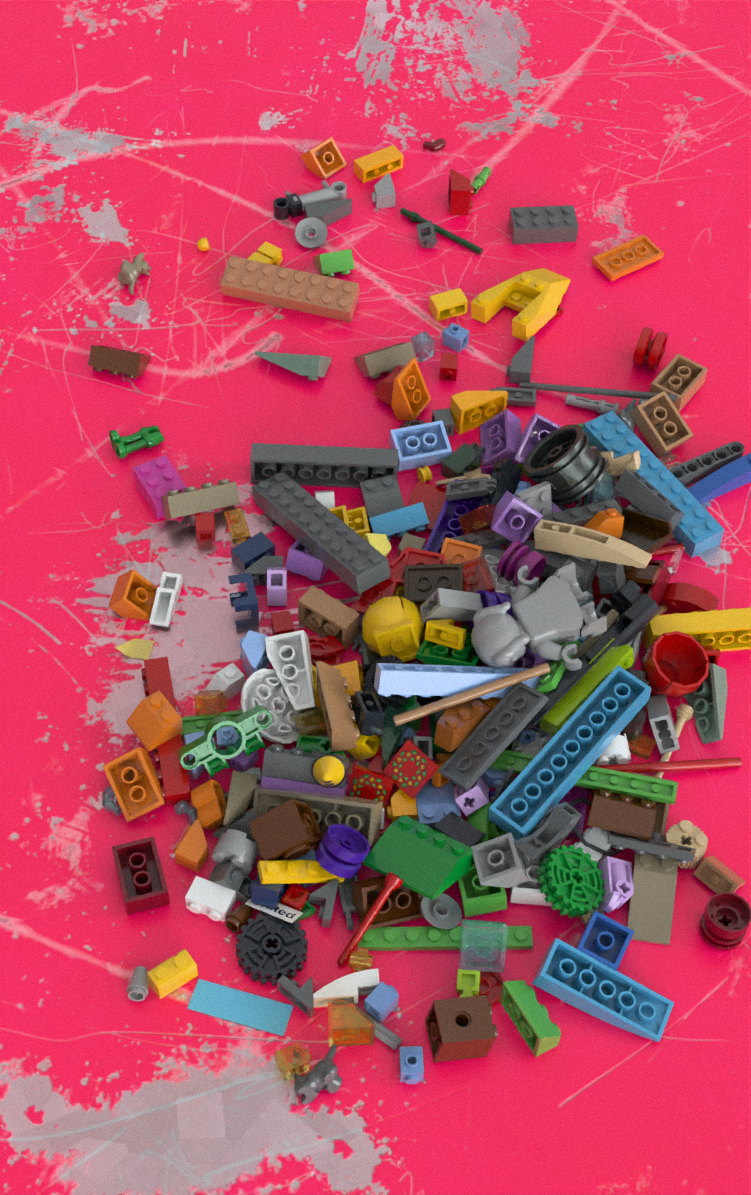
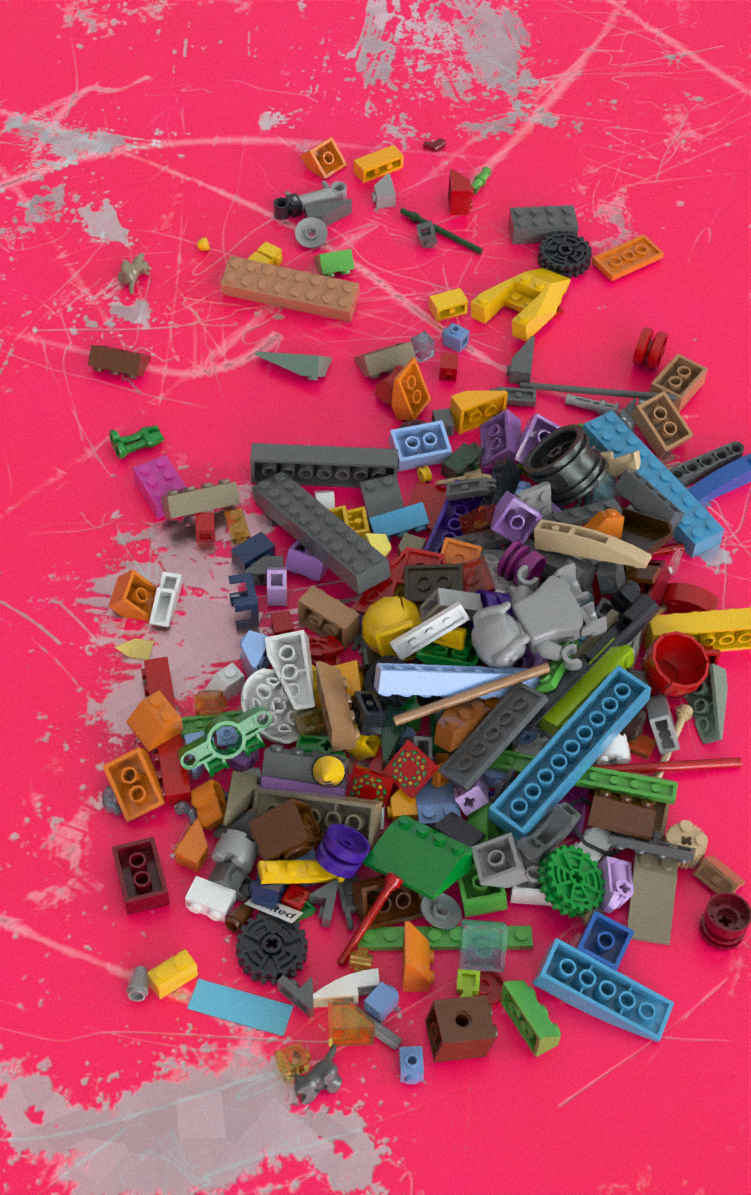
none -> white plate [390,601,470,660]
none -> orange slope [402,921,434,992]
none -> black piece [538,231,592,279]

